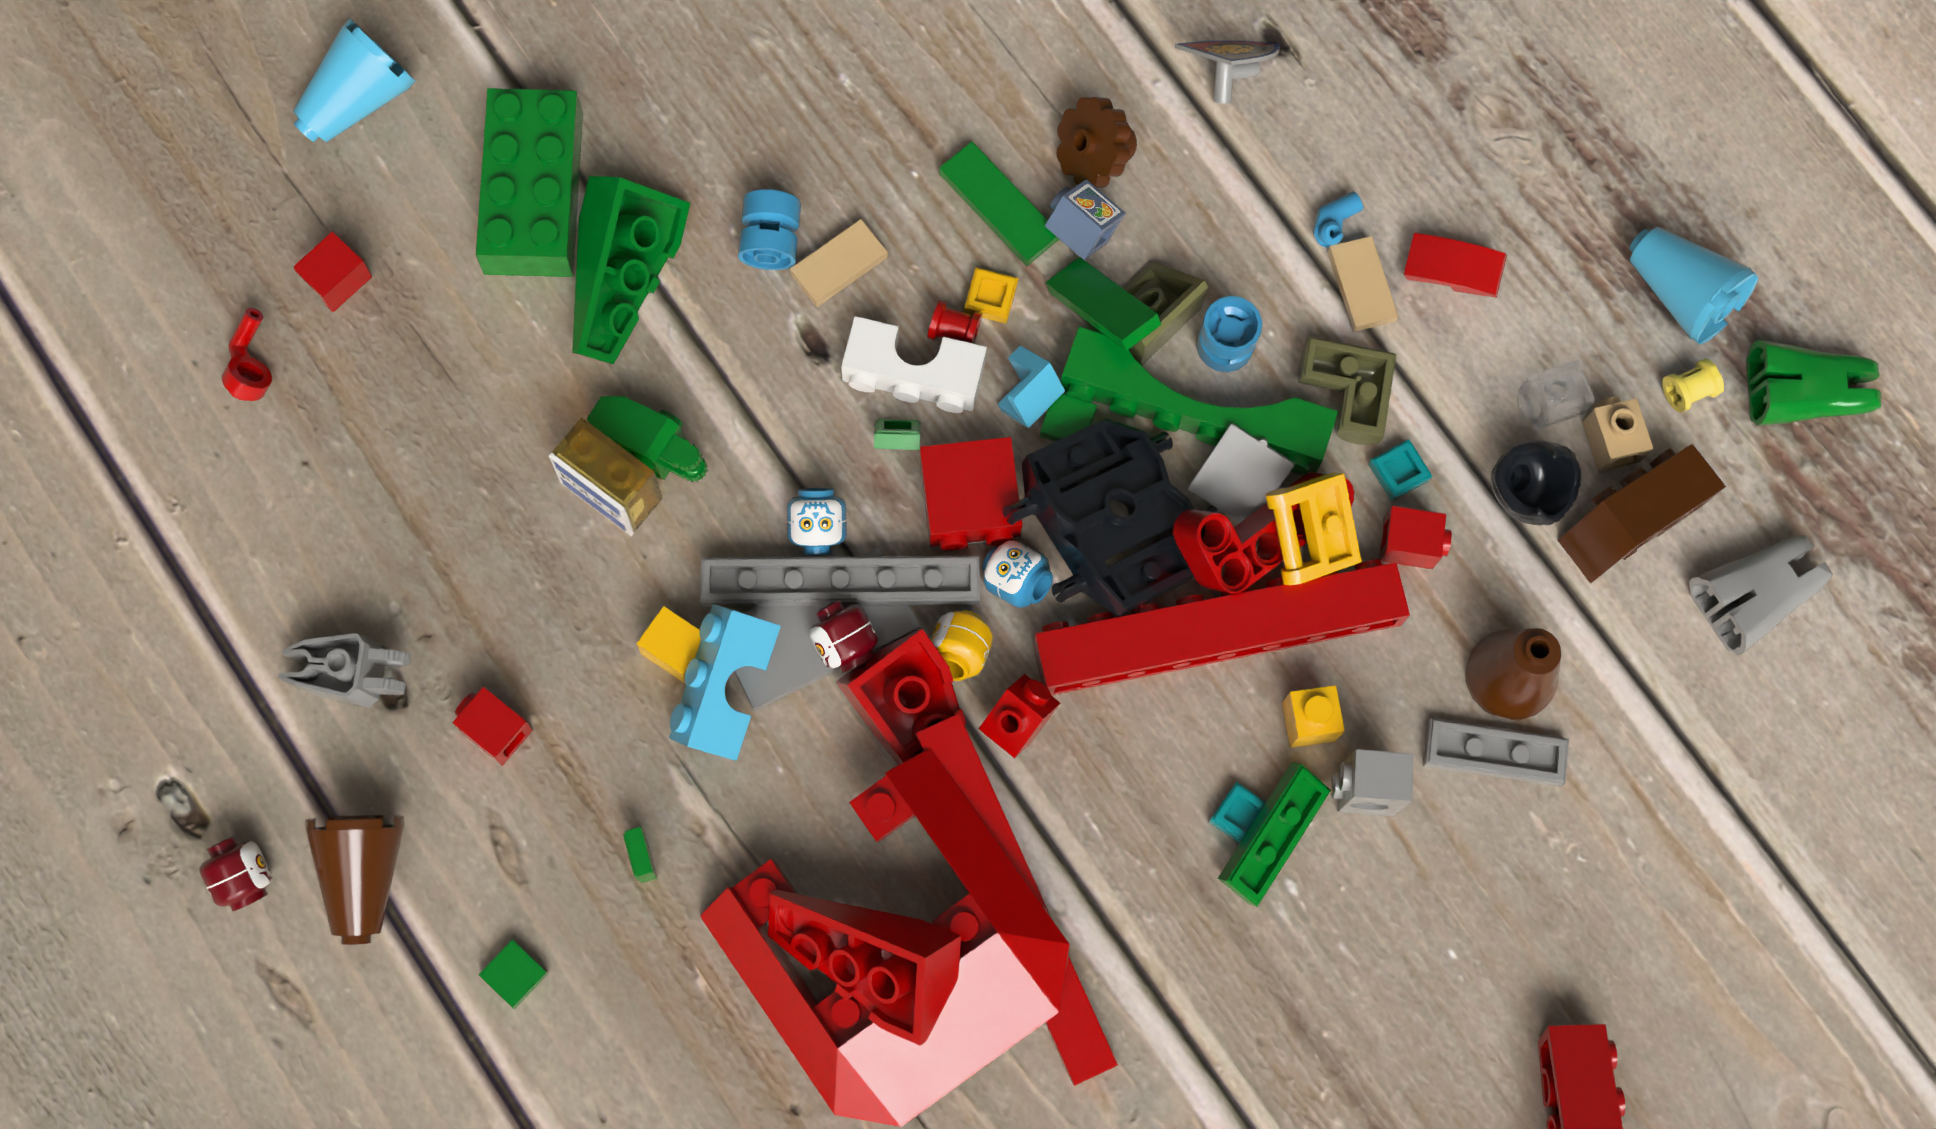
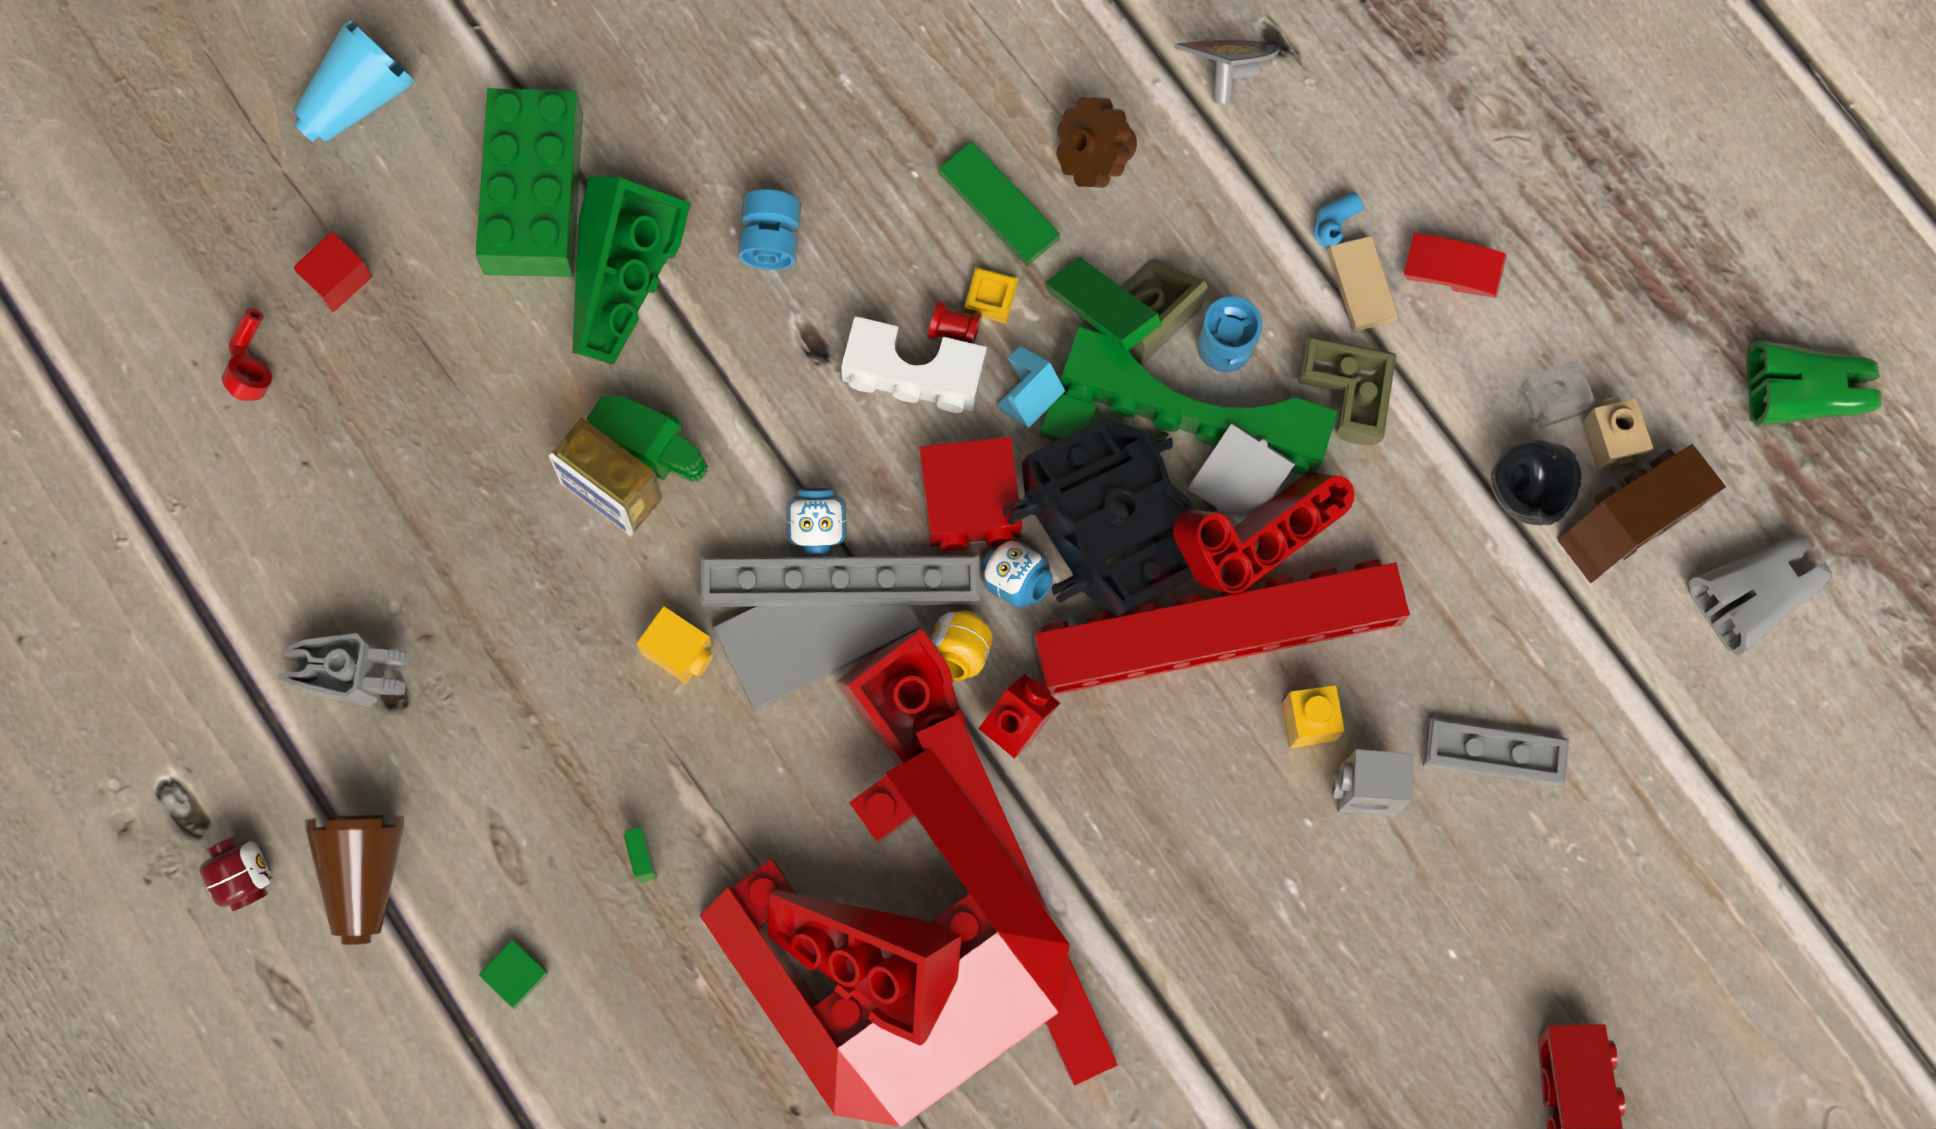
red brick [452,687,533,766] -> none
medium azure arch [669,604,781,761] -> none
tan tile [790,219,888,308] -> none
dark red head [809,600,879,673] -> none
tile [874,419,921,450] -> none
sand blue brick [1045,179,1126,260] -> none
teal tile [1209,782,1266,844] -> none
green tile [1217,762,1331,907] -> none
yellow plate [1265,472,1362,585] -> none
teal tile [1368,439,1433,502] -> none
red brick [1379,506,1452,570] -> none
reddish brown cone [1466,628,1561,721] -> none
medium azure cone [1629,227,1758,344] -> none
light yellow bush [1662,358,1724,413] -> none

